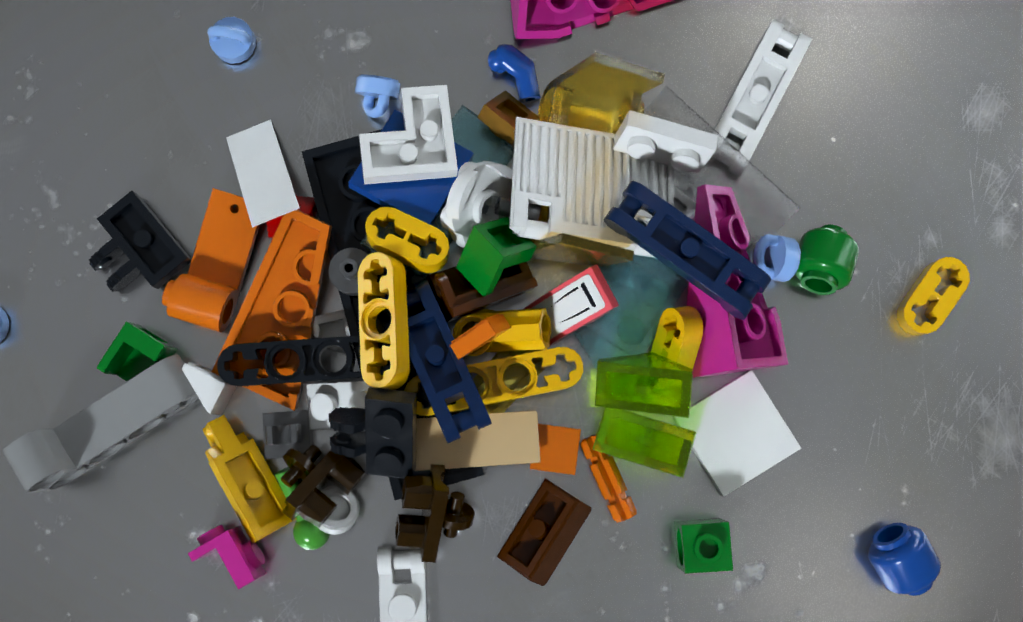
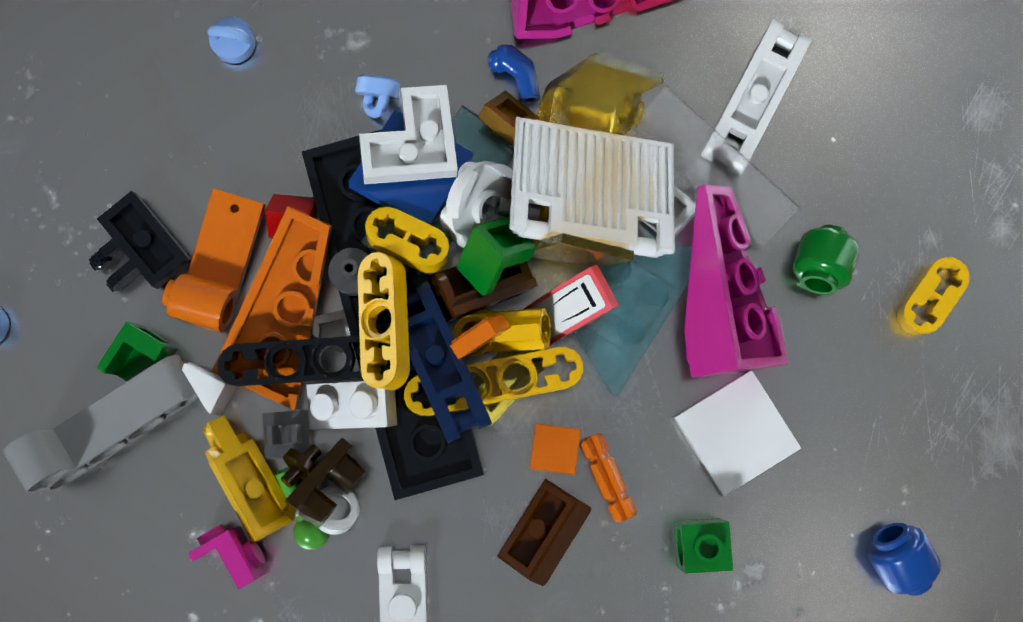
white sticker [226,119,300,228] -> none
black hinge [329,387,417,479] -> none
dark brown hips [395,464,475,563] -> none
tan sticker [415,410,541,471] -> none
clear neon green slope [593,405,697,478] -> none
clear neon green slope [595,352,693,418] -> none
dark blue plate [604,181,771,320] -> none
white plate [613,110,718,174] -> none
yellow beam [648,306,703,389] -> none
light blue tile [753,234,801,282] -> none

